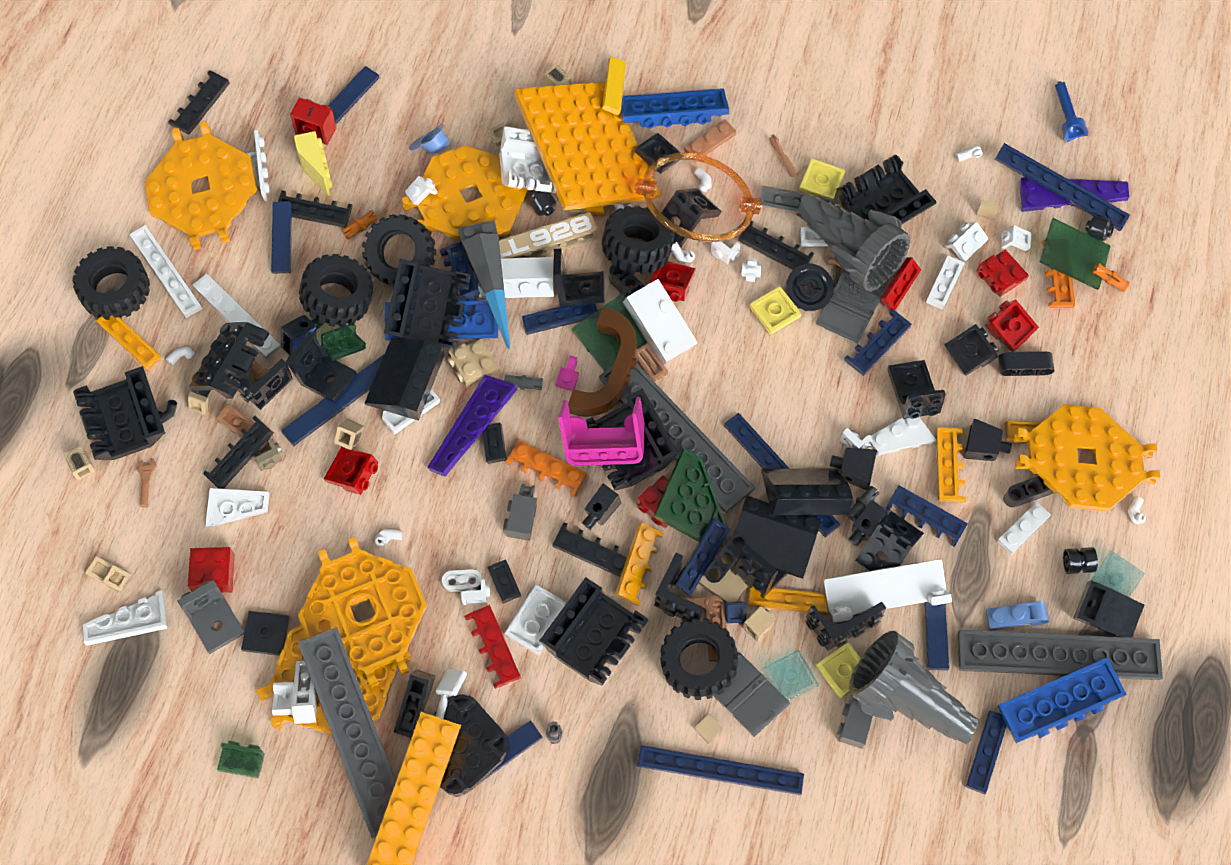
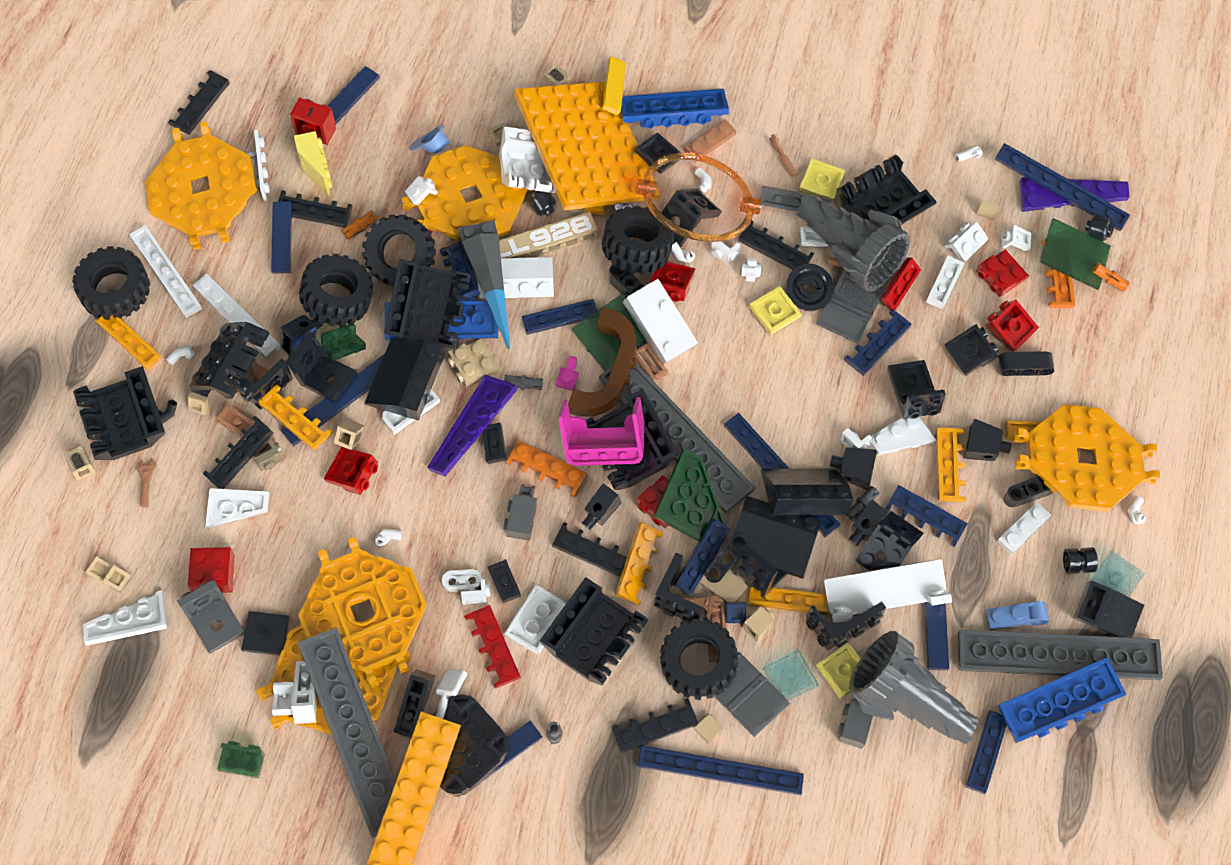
black bracket [553,248,605,307] -> none
blue piece [1055,81,1088,142] -> none
none -> light orange hinge [259,385,333,451]
none -> black hinge [612,698,699,753]

